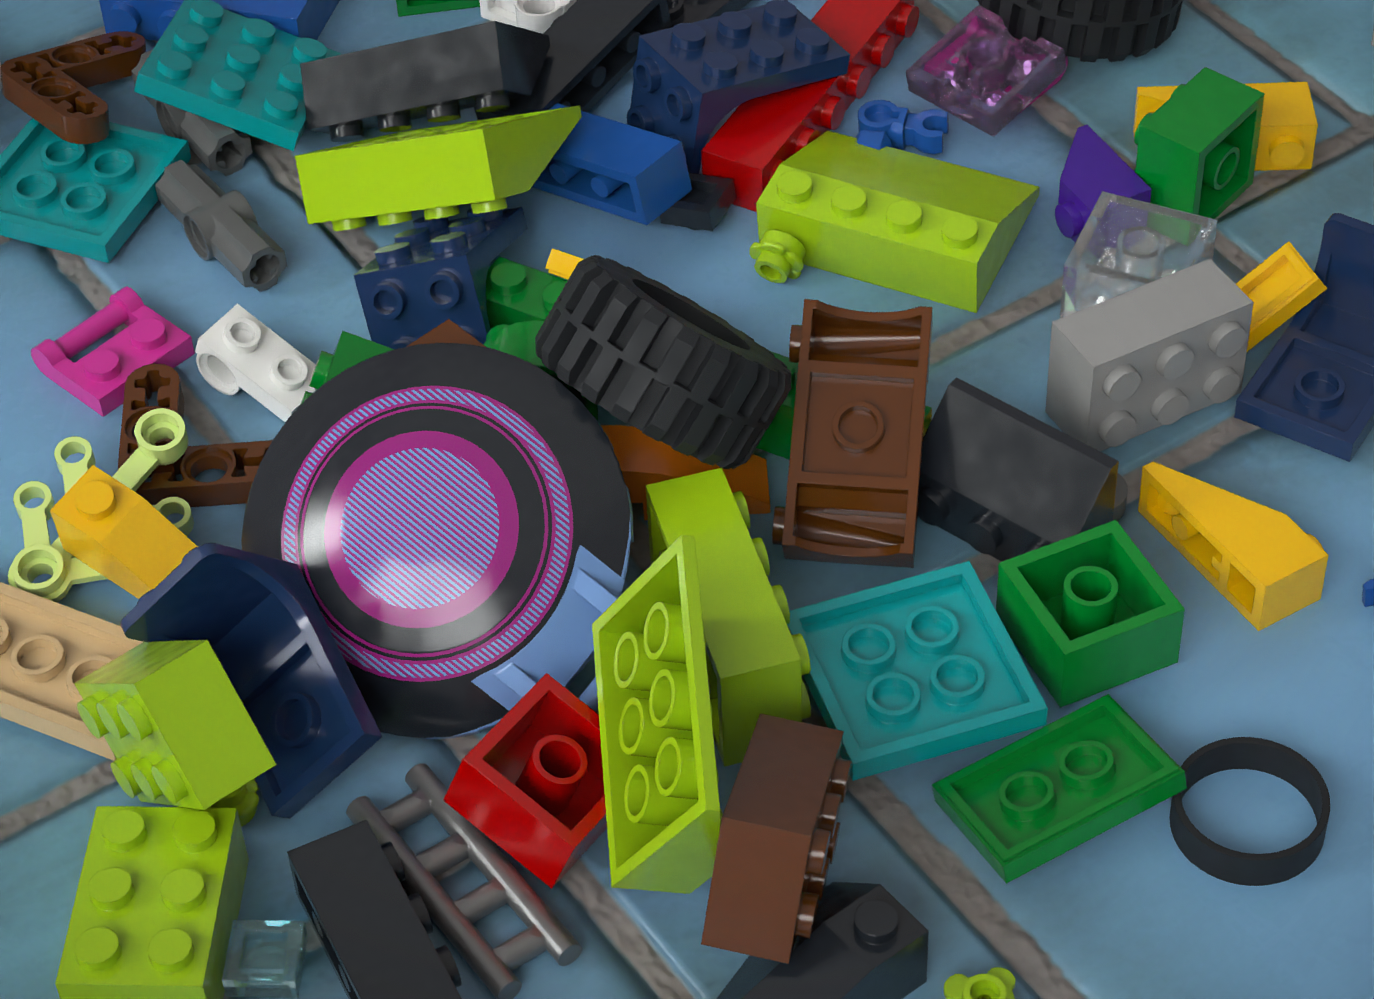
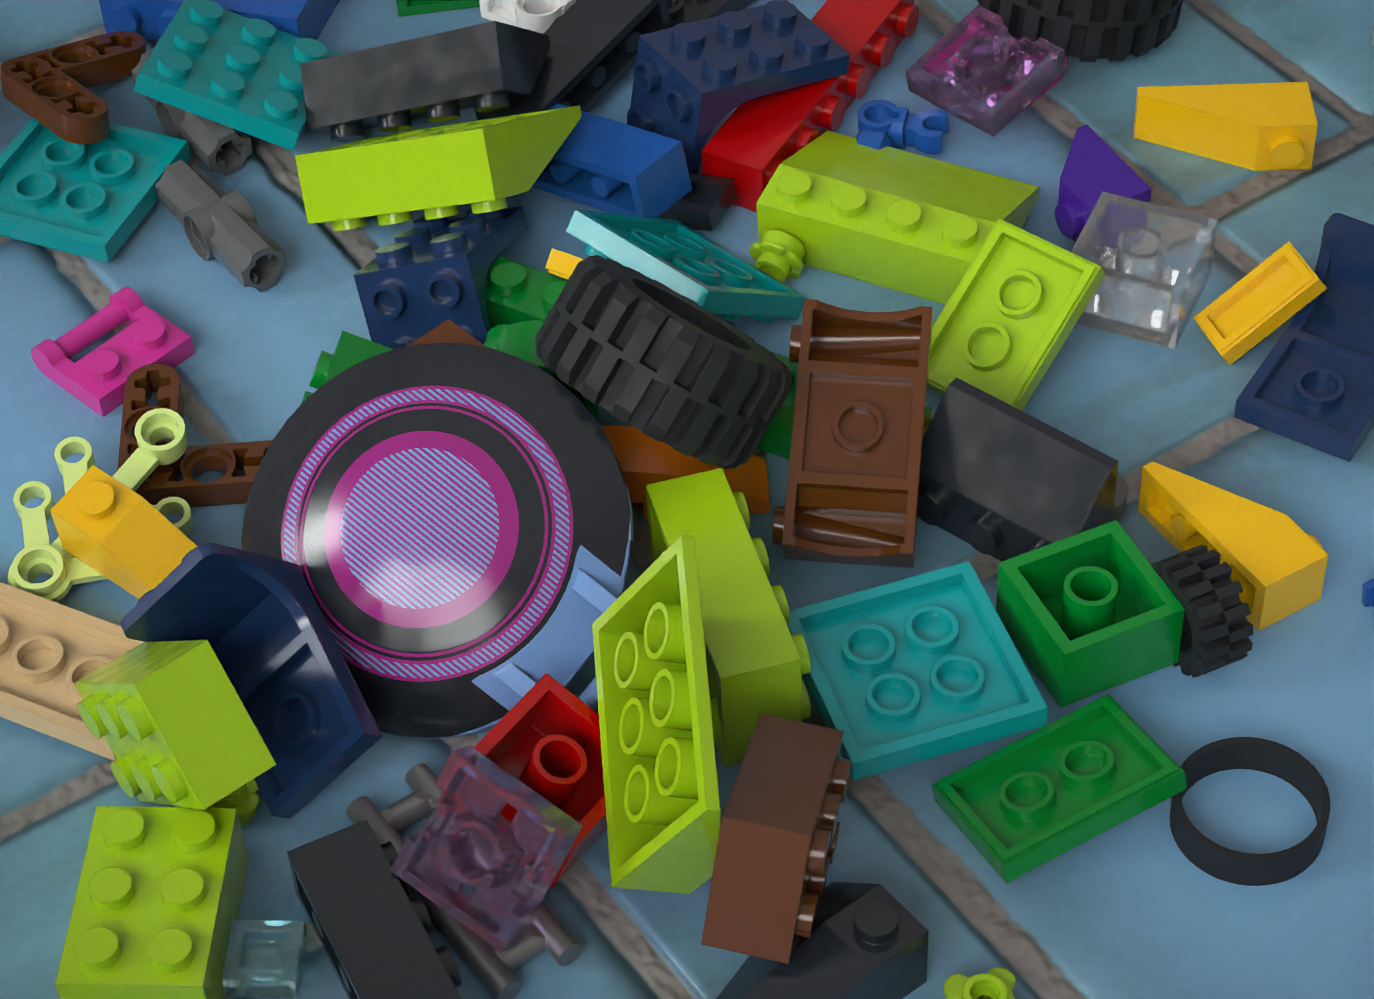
white plate [195,303,318,422] -> none
light grey brick [1045,259,1254,451] -> none
green brick [1134,67,1265,243] -> none
none -> clear purple brick [390,745,583,952]
none -> teal plate [566,209,807,323]
none -> lime tile [927,219,1106,411]
none -> black tyre [1151,545,1254,677]

